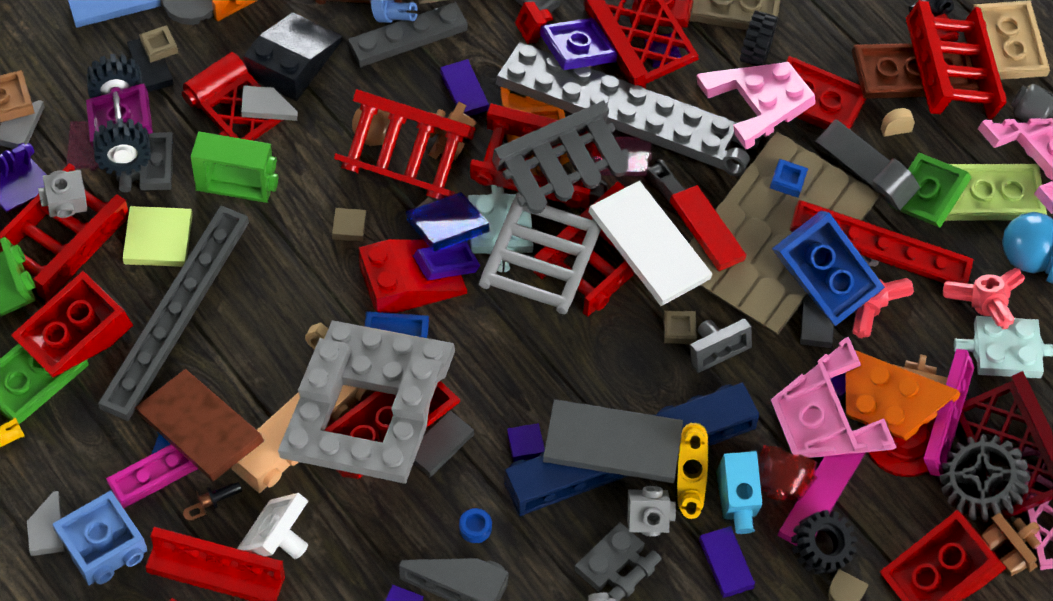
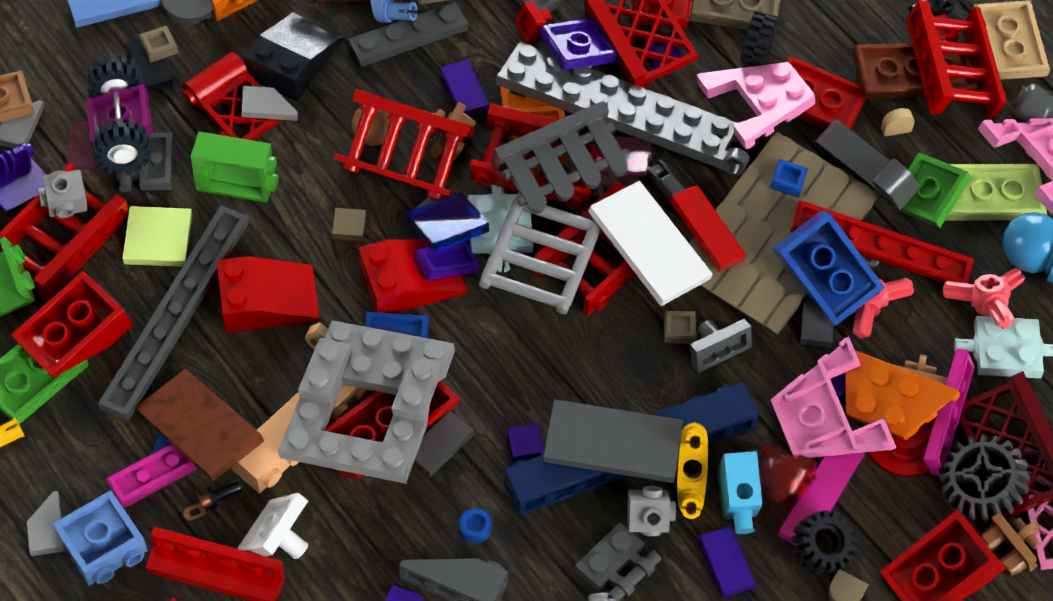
none -> red slope [217,256,320,333]

